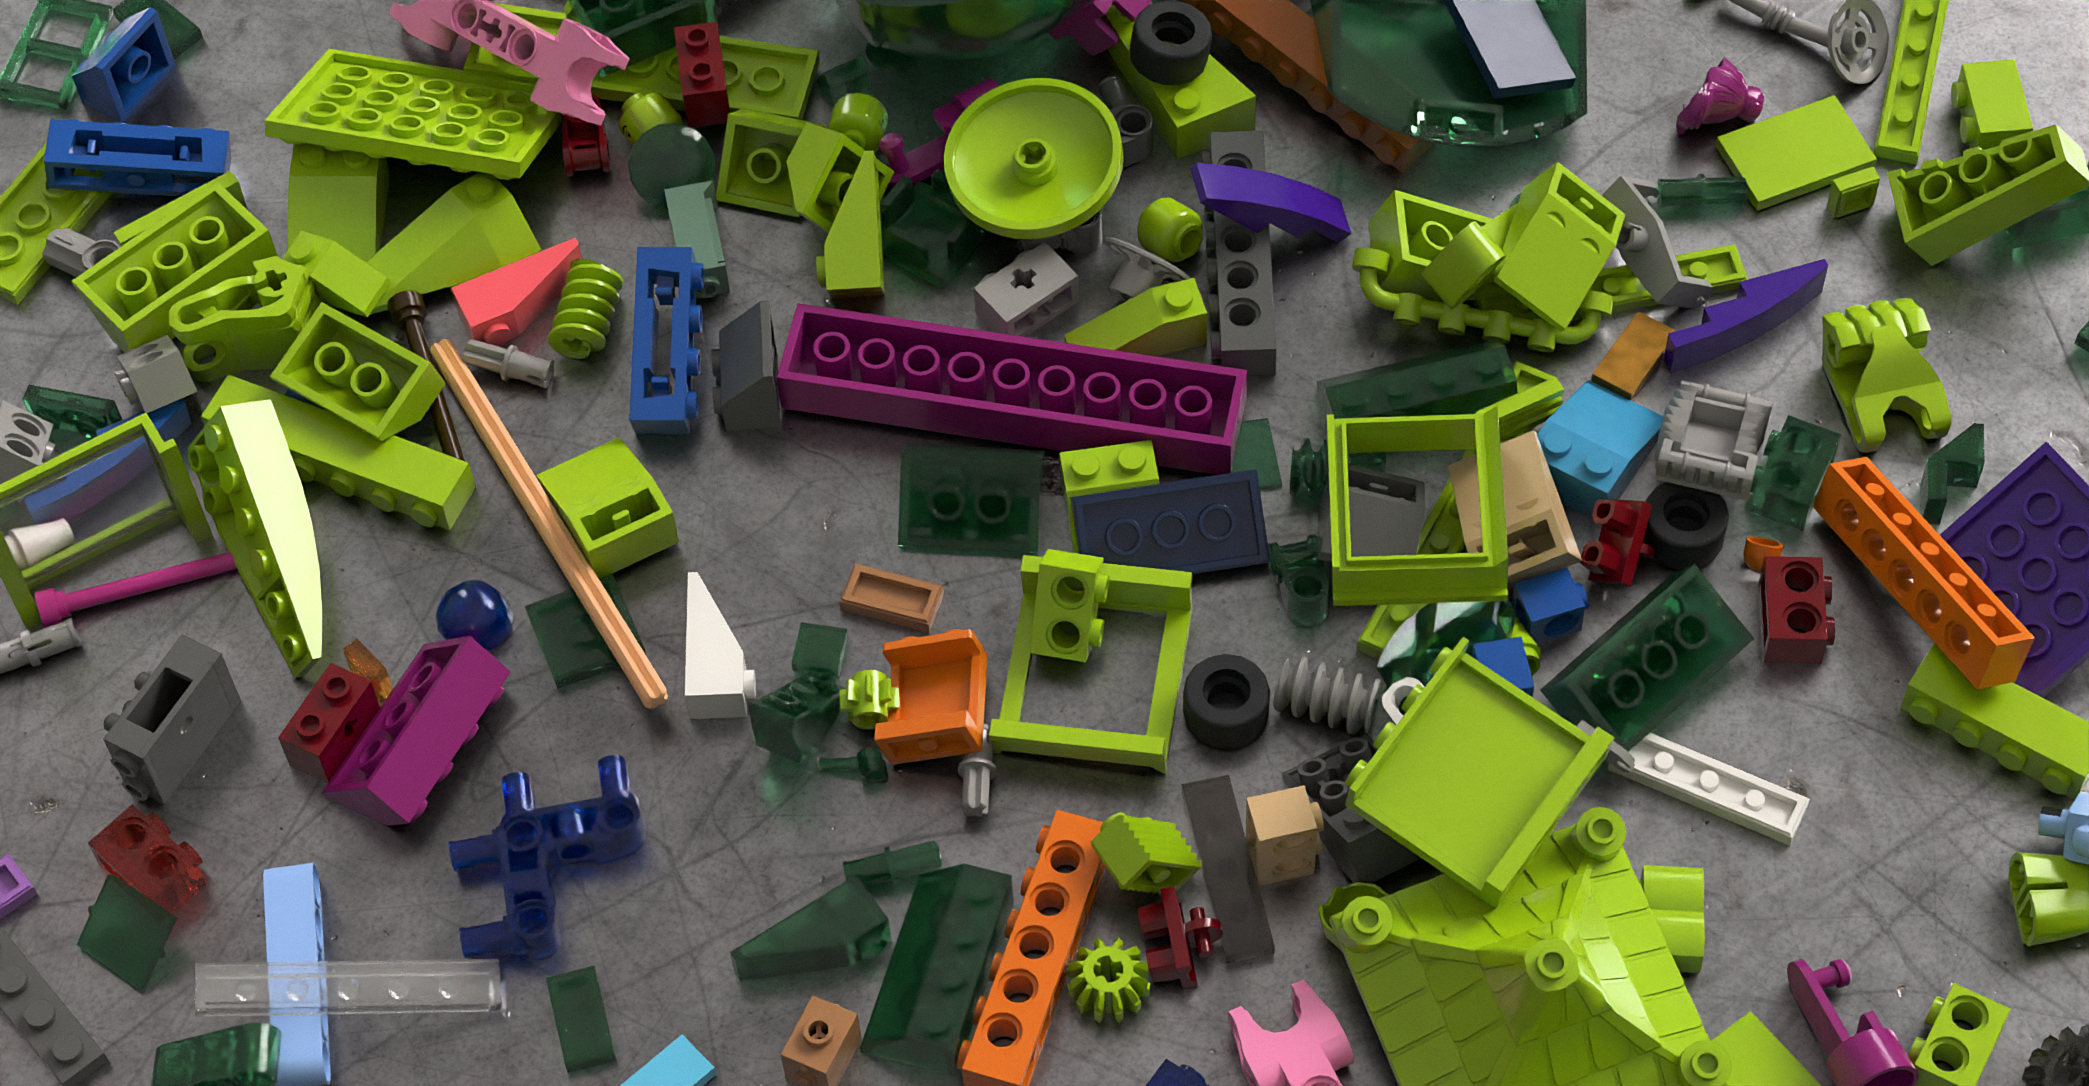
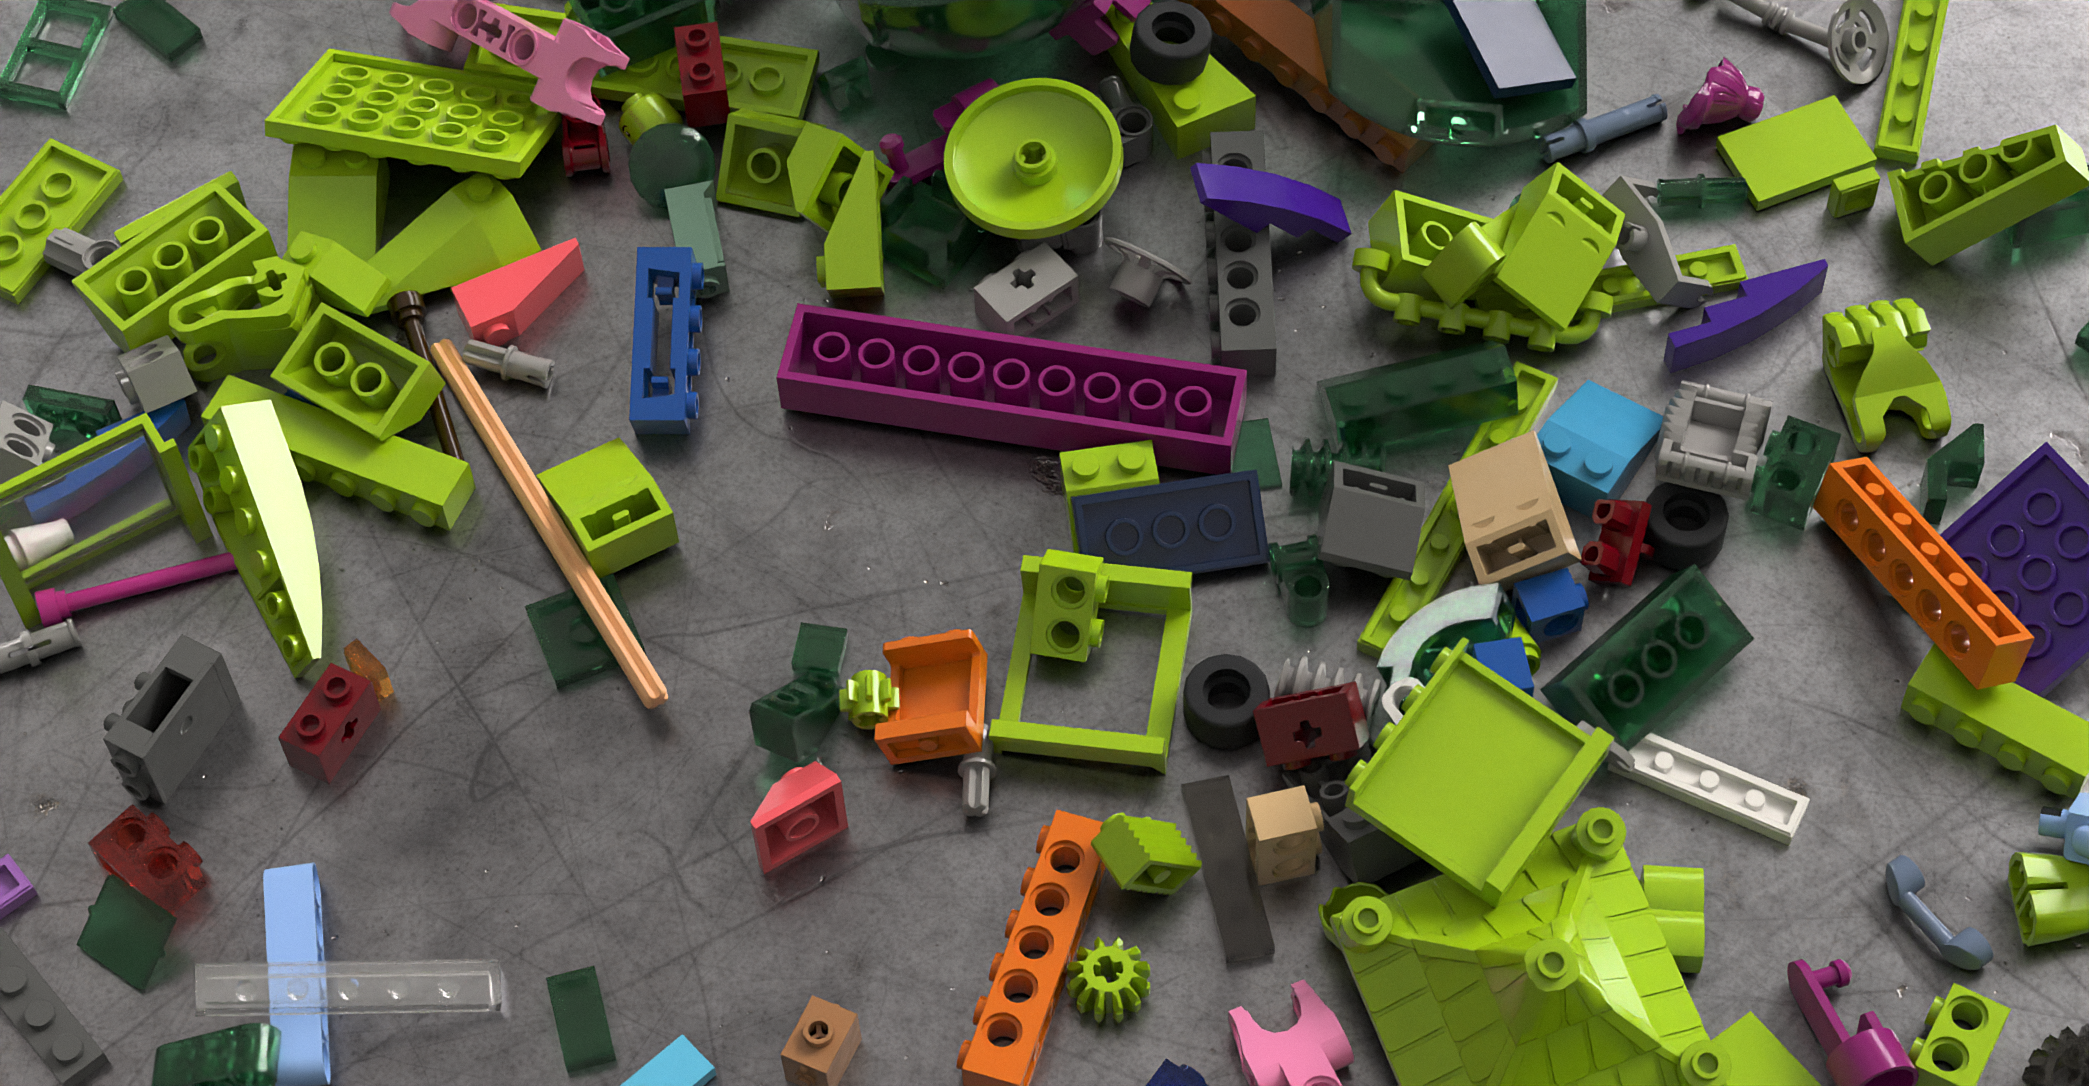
blue brick [44,119,231,196] -> none
blue slope [72,7,176,123] -> none
magenta slope [322,636,511,826] -> none
clear blue hair [435,580,514,650] -> none
clear blue pin [449,755,646,960] -> none
lime piece [548,259,624,359] -> none
white slope [685,572,756,719] -> none
dark grey slope [711,300,781,431] -> none
clear green slope [730,875,892,981] -> none
clear green hand [818,747,888,784] -> none
lime head [828,93,888,153] -> none
medium nougat tile [839,563,944,633] -> none
clear green axle [843,841,942,892] -> none
clear green slope [860,864,1014,1077] -> none
clear green slope [898,443,1045,553] -> none
lime slope [1064,278,1207,356] -> none
lime head [1137,197,1203,263] -> none
dark red hips [1137,886,1223,989] -> none
lime piece [1327,405,1508,606] -> none
lime tile [1475,377,1564,442] -> none
pearl gold tile [1591,311,1676,401] -> none
orange hinge [1743,536,1784,574] -> none
dark red brick [1759,556,1835,664] -> none
lime piece [1951,59,2034,150] -> none
none -> coral slope [750,761,848,874]
none -> dark red brick [1253,681,1370,770]
none -> sand blue pin [1538,94,1668,163]
none -> sand blue bar [1885,855,1993,970]

